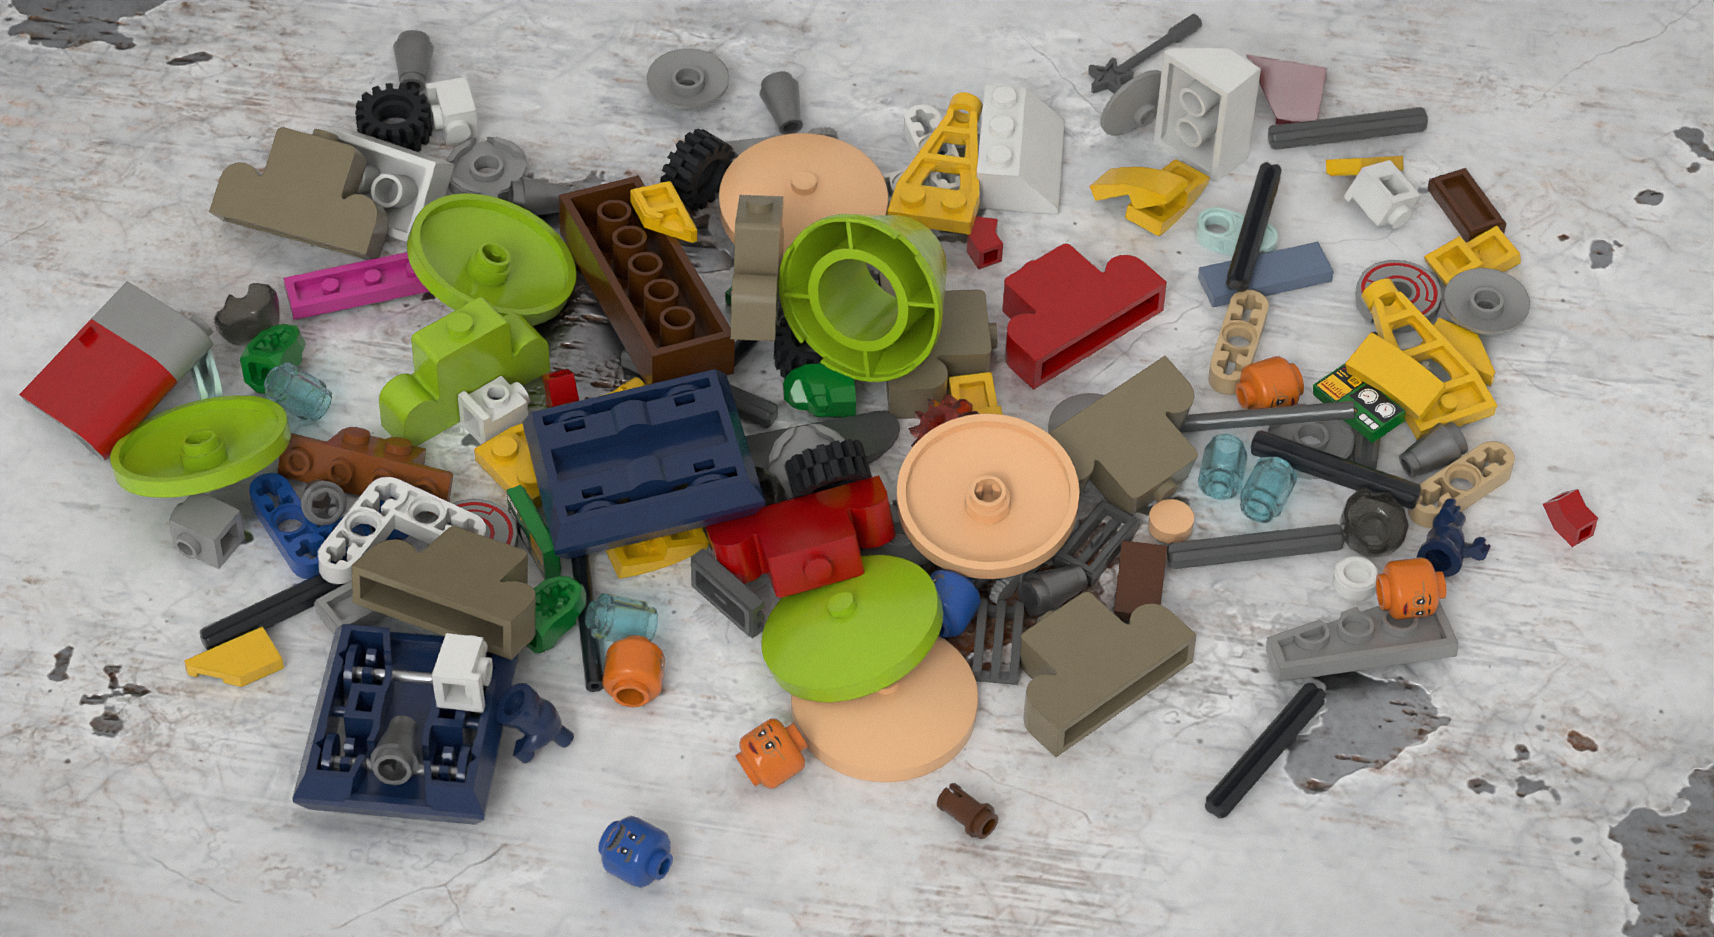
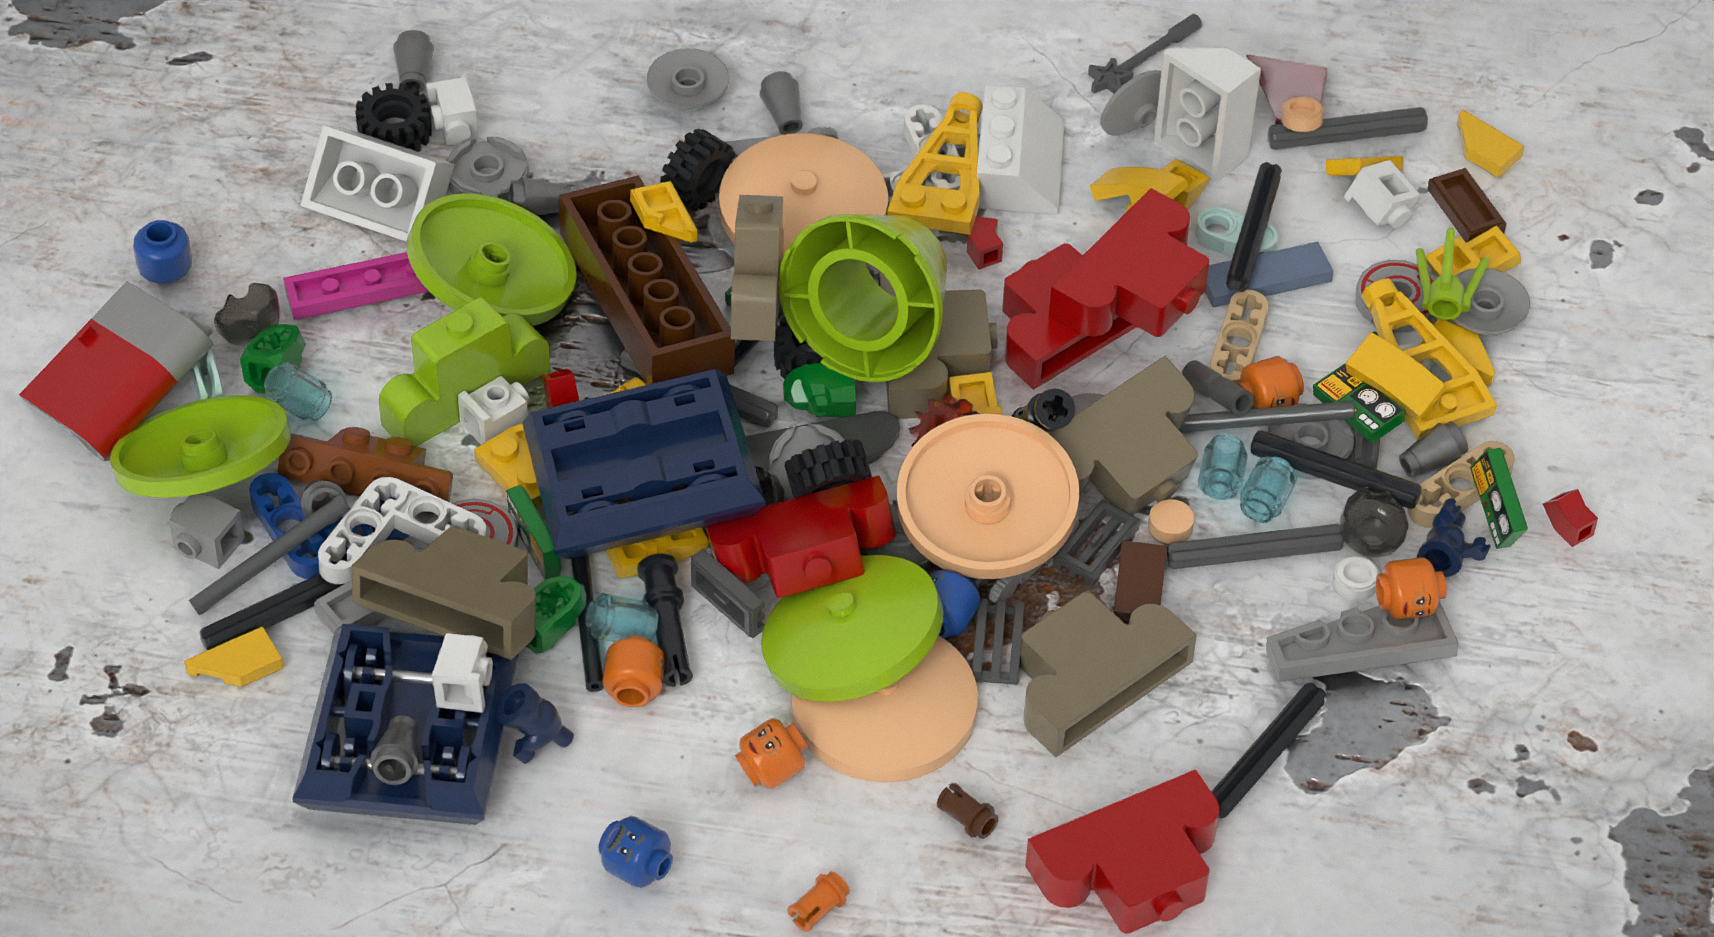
dark tan brick [209,127,389,260] -> none
flat silver cone [1018,564,1088,616] -> none
none -> blue head [133,220,192,284]
none -> dark grey piece [189,495,350,615]
none -> black pin [637,554,693,687]
none -> orange pin [787,871,850,932]
none -> black pin [1011,388,1075,433]
none -> red brick [1025,769,1219,934]
none -> red brick [1049,188,1209,337]
none -> dark grey piece [1182,360,1254,415]
none -> light nougat tile [1281,97,1323,132]
none -> lime plant [1416,228,1490,320]
none -> yellow tile [1457,109,1525,178]
none -> tile [1470,448,1528,549]

